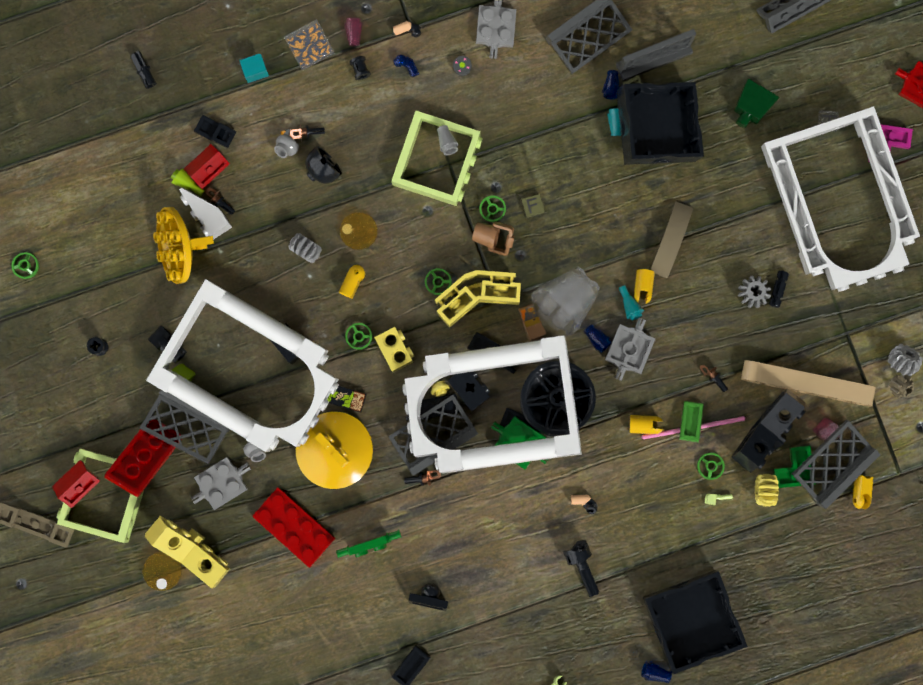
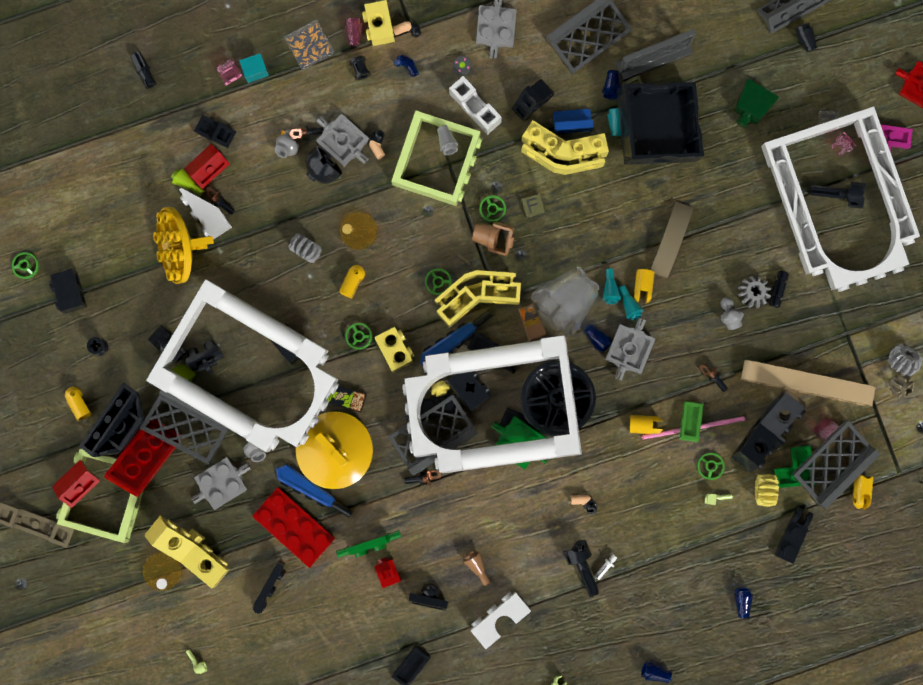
black tile [643,570,748,674] -> none
none -> black brick [49,269,87,314]
none -> yellow piece [65,386,92,421]
none -> black wedge [79,382,145,457]
none -> black hips [185,340,225,374]
none -> yellowish green hand [186,649,208,674]
none -> clear pink tile [216,59,242,85]
none -> black hinge [253,561,286,614]
none -> blue sword [276,464,353,517]
none -> light grey plate [316,113,370,167]
none -> light yellow brick [362,0,395,46]
none -> arm [369,130,385,159]
none -> red brick [374,557,402,588]
none -> blue sword [421,310,493,366]
none -> white arch [449,76,502,135]
none -> medium nougat cone [463,550,490,586]
none -> white arch [471,591,531,649]
none -> black tile [512,79,555,122]
none -> light yellow brick [521,120,609,175]
none -> blue panel [553,109,593,134]
none -> white piece [595,554,617,580]
none -> teal cone [602,268,621,304]
none -> light grey animal [720,297,744,330]
none -> clear blue cone [734,588,753,618]
none -> black hinge [774,507,813,564]
none -> black cone [795,23,817,52]
none -> black piece [810,182,866,209]
none -> clear pink tile [831,132,856,156]

